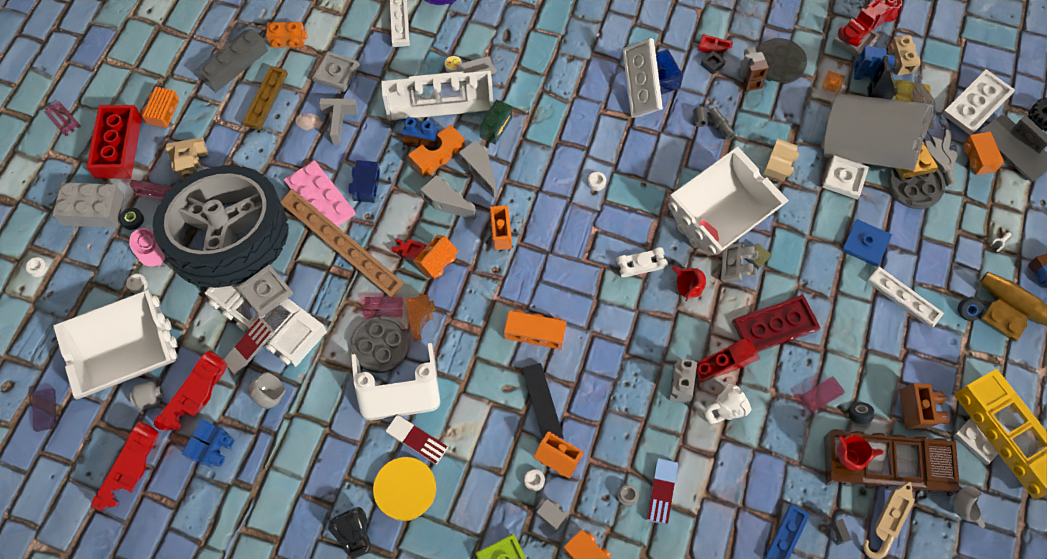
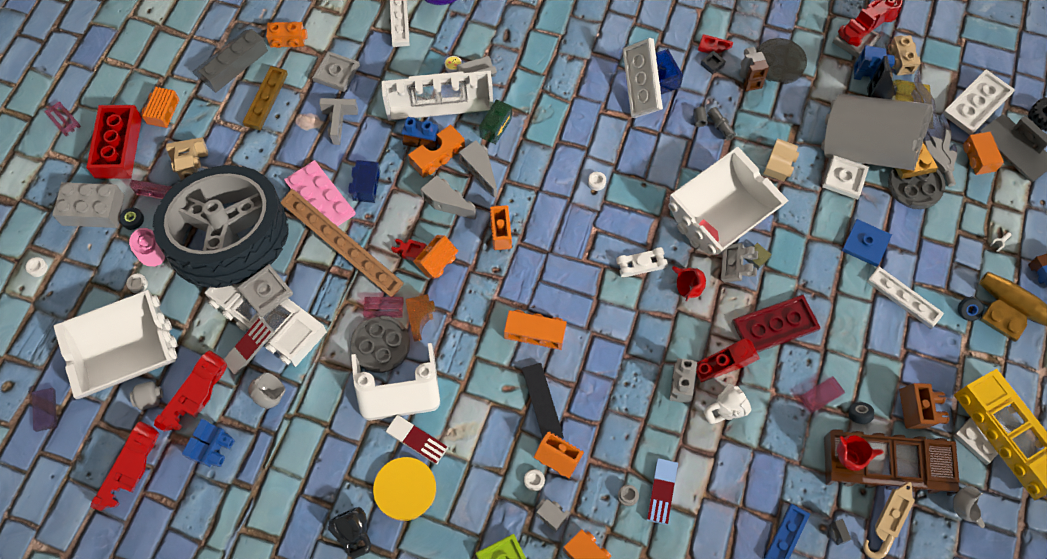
clear orange plate [822,71,845,93] -> none

